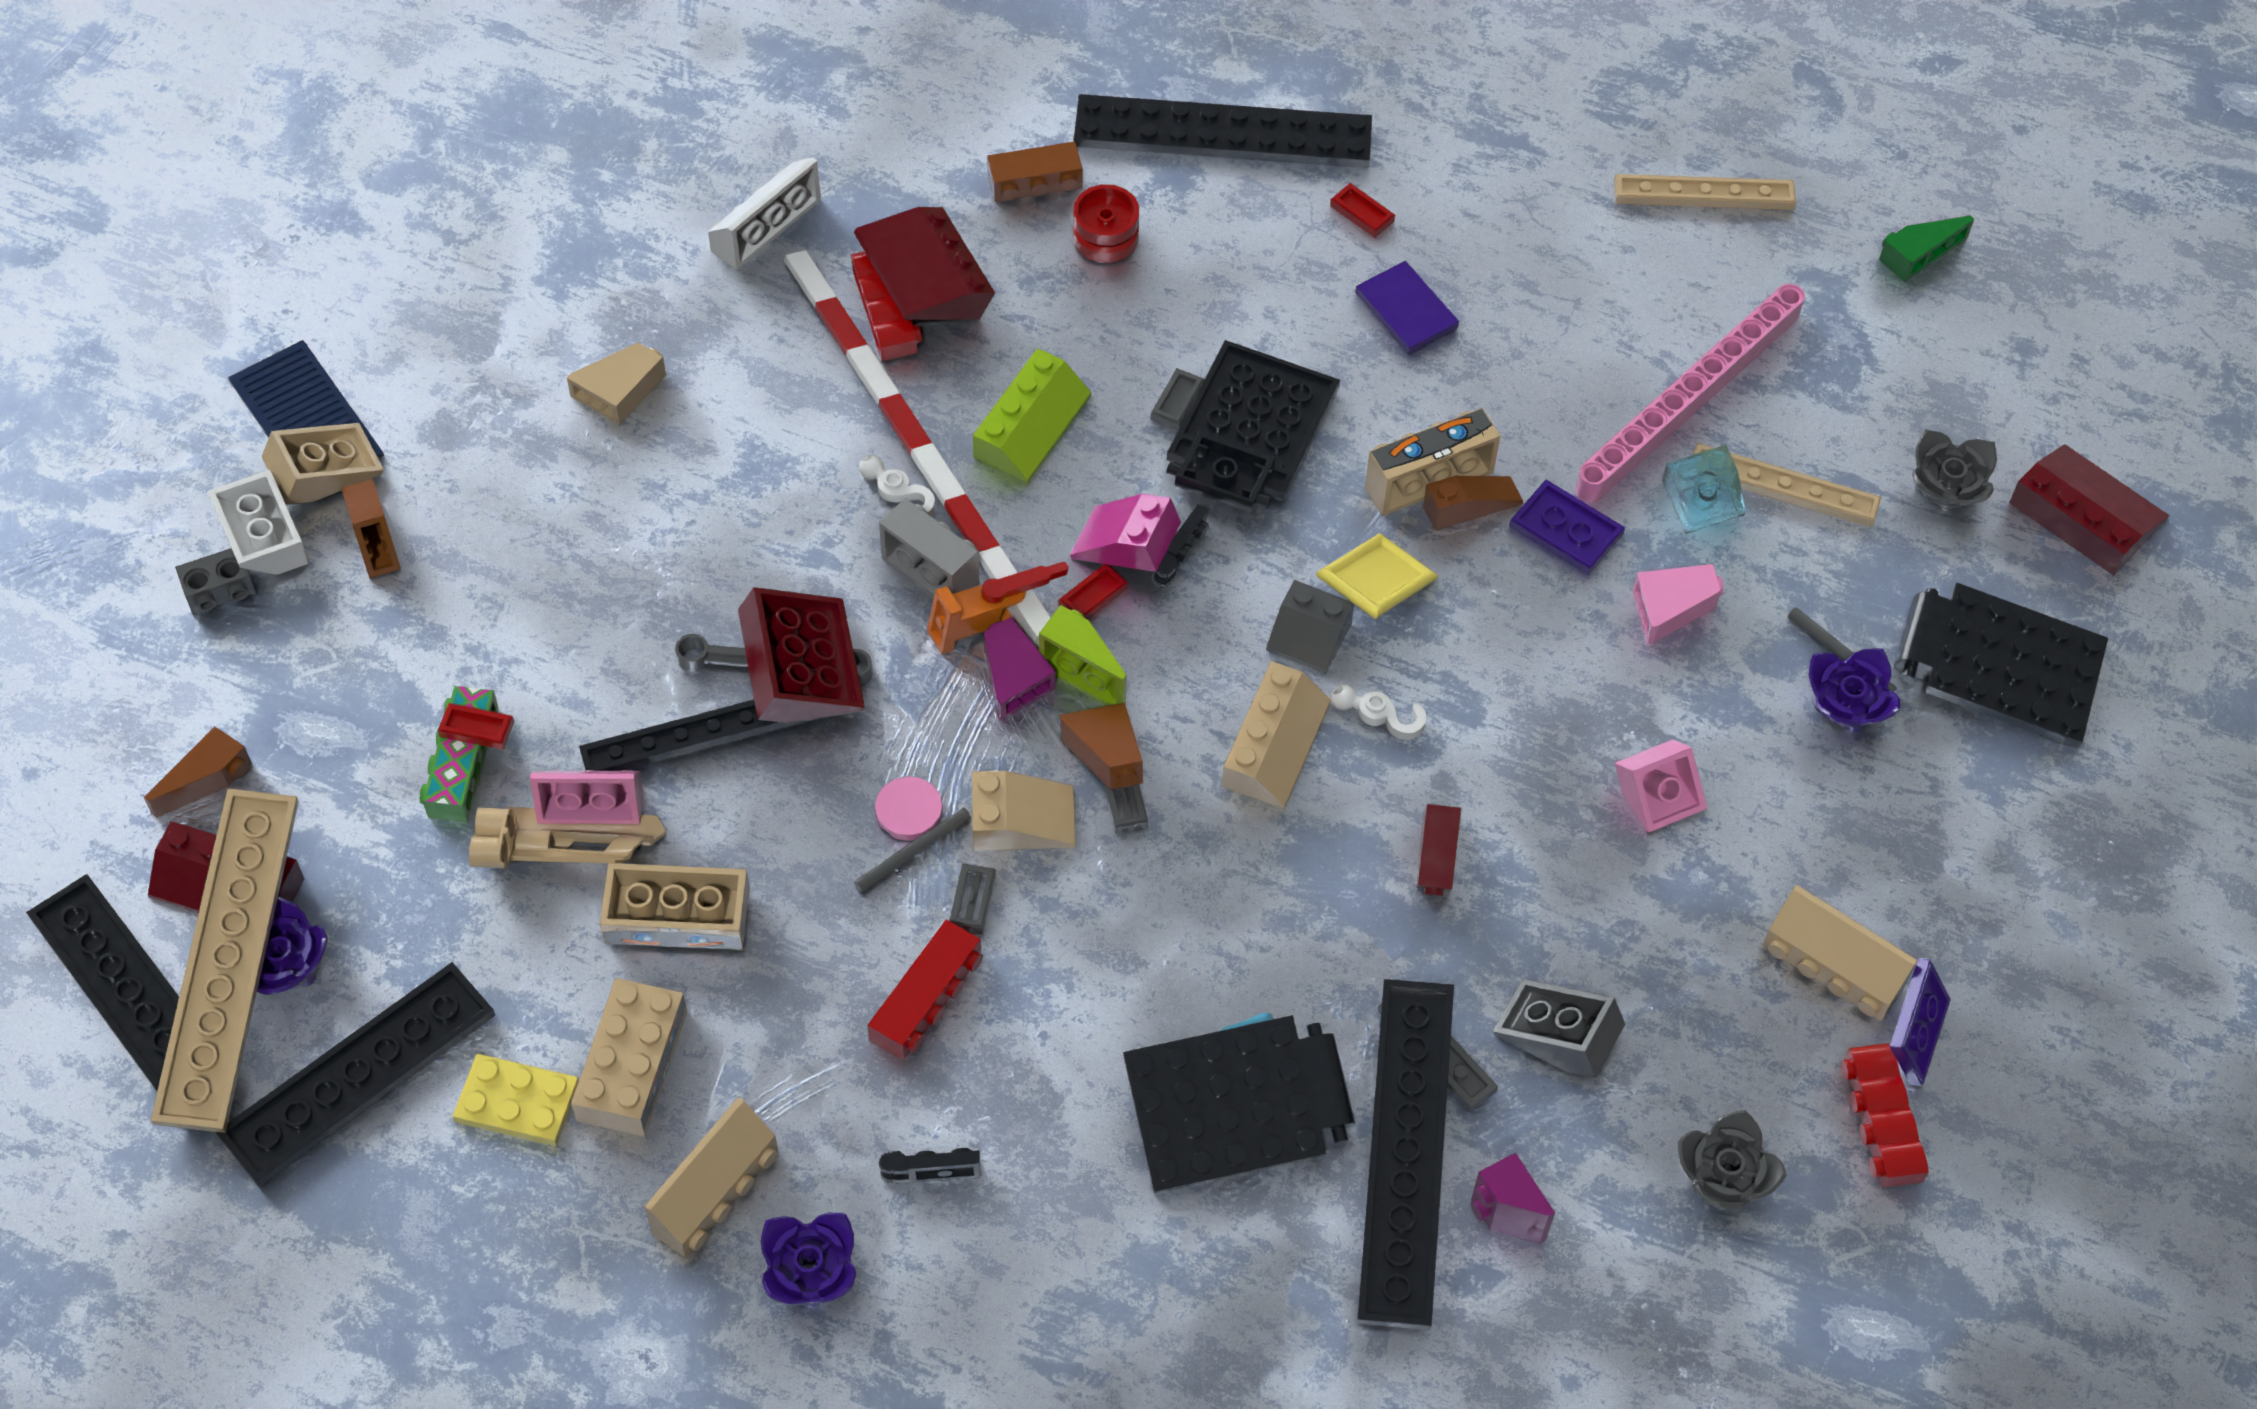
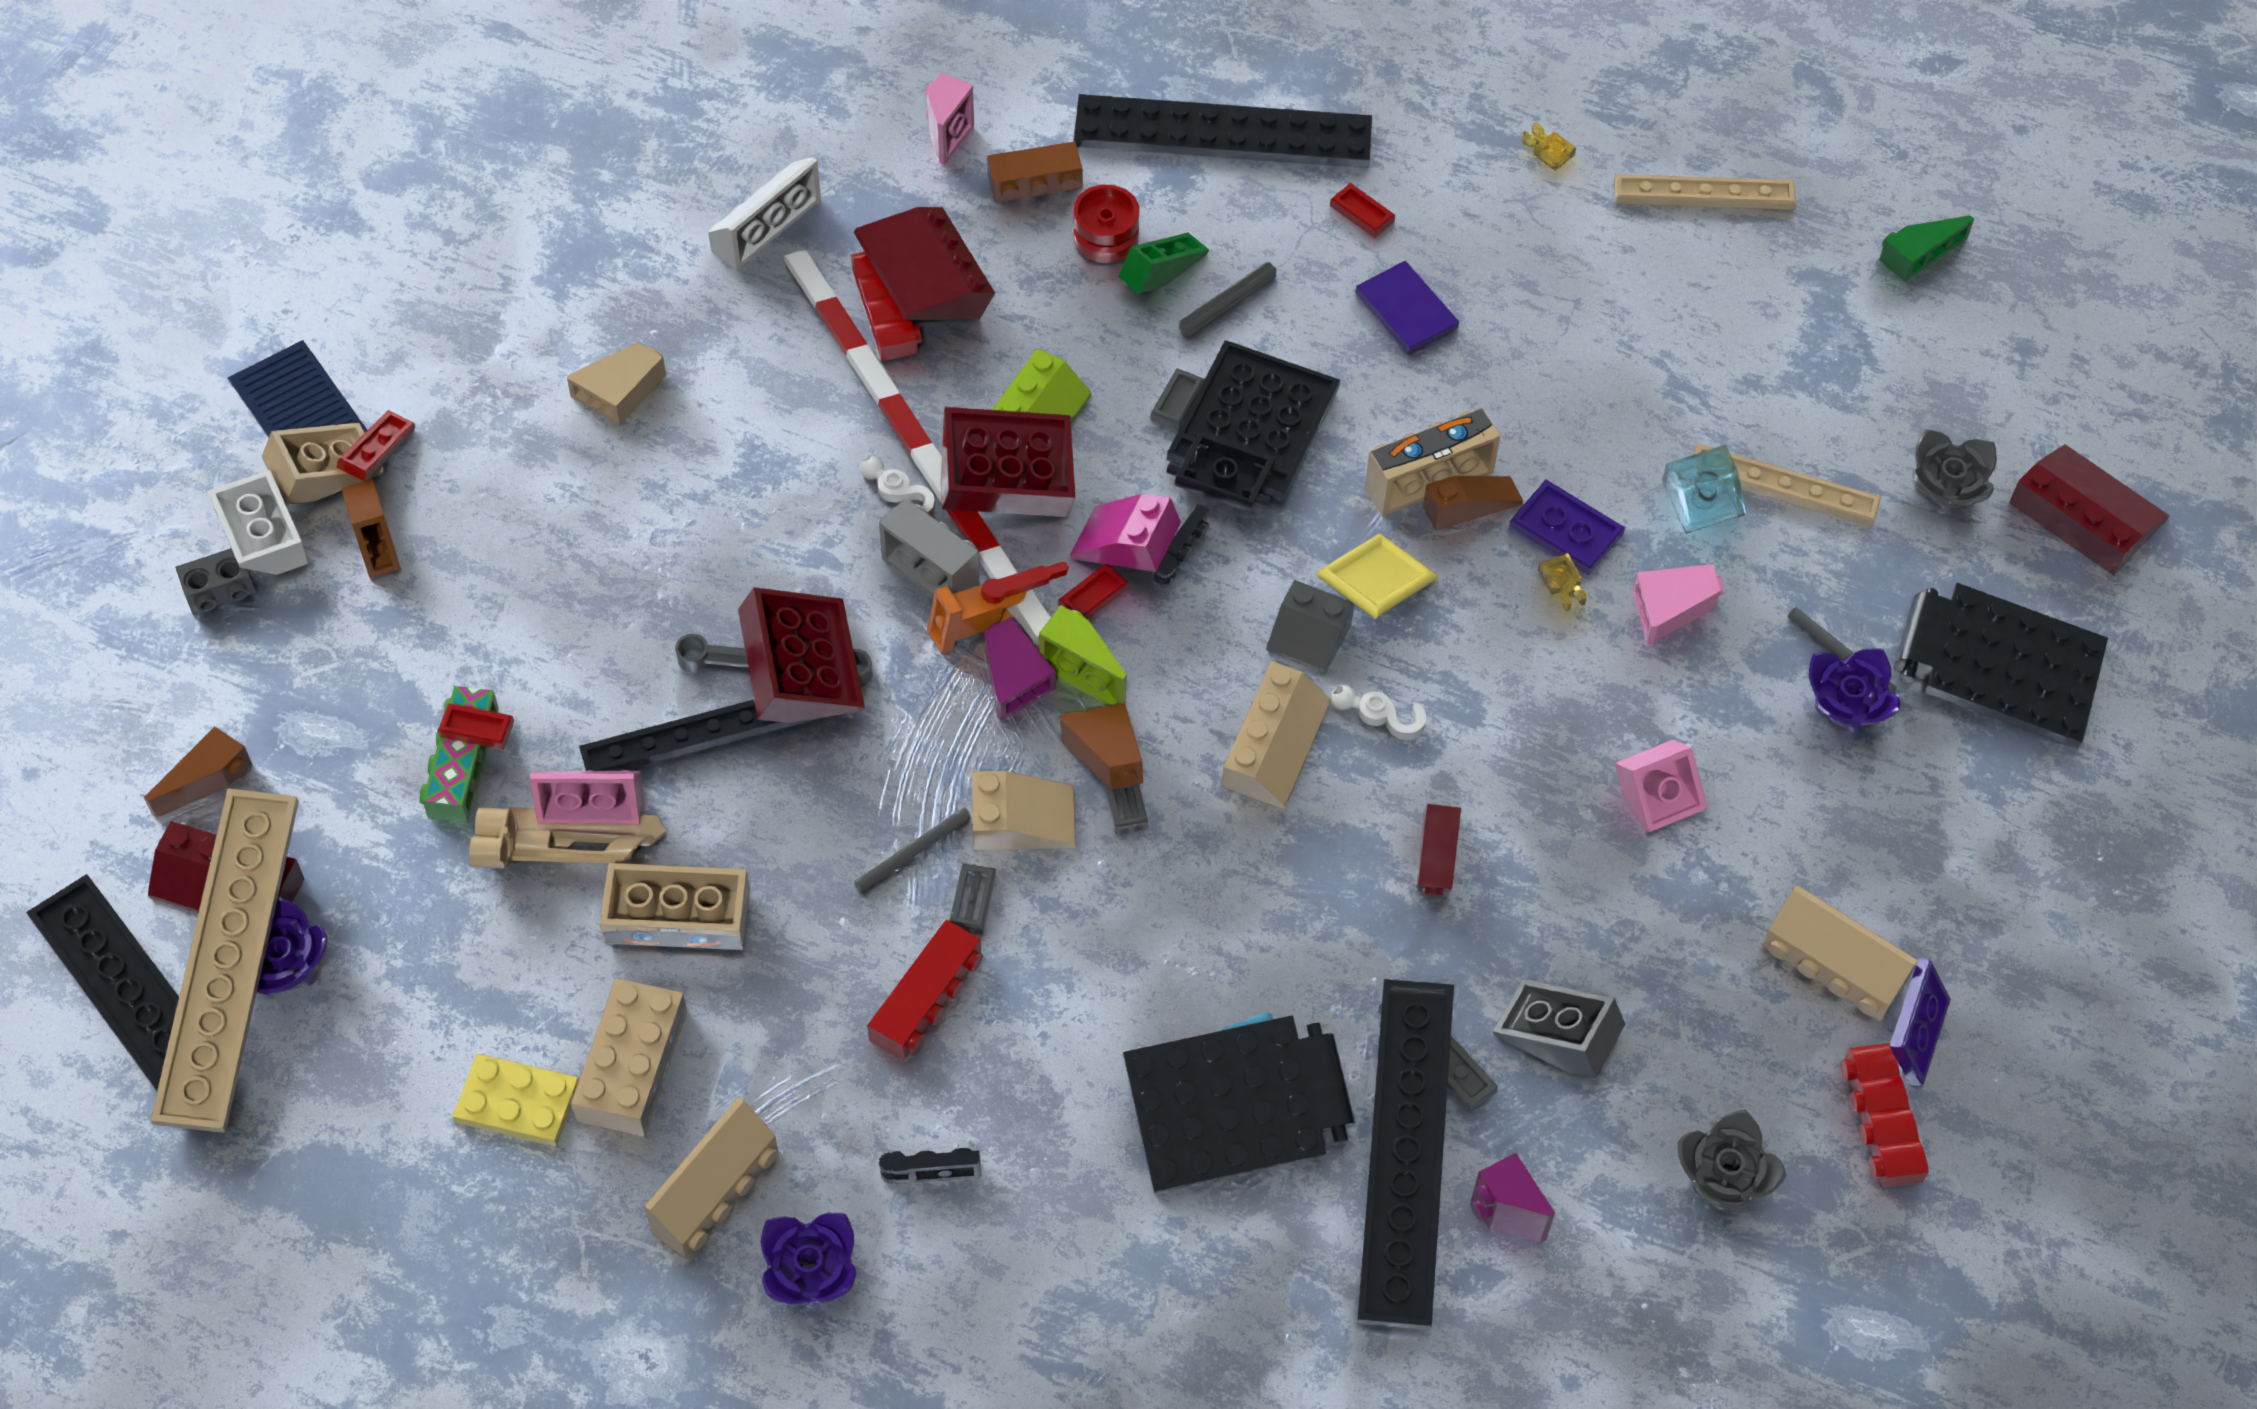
black plate [216,962,495,1187] -> none
bright pink tile [875,776,943,841] -> none
bright pink beam [1575,284,1805,503] -> none
none -> red tile [337,410,416,482]
none -> bright pink slope [925,72,974,165]
none -> dark red slope [941,407,1076,517]
none -> green slope [1118,232,1209,294]
none -> dark grey axle [1179,262,1277,336]
none -> clear yellow plate [1521,123,1576,171]
none -> clear yellow plate [1537,553,1587,611]

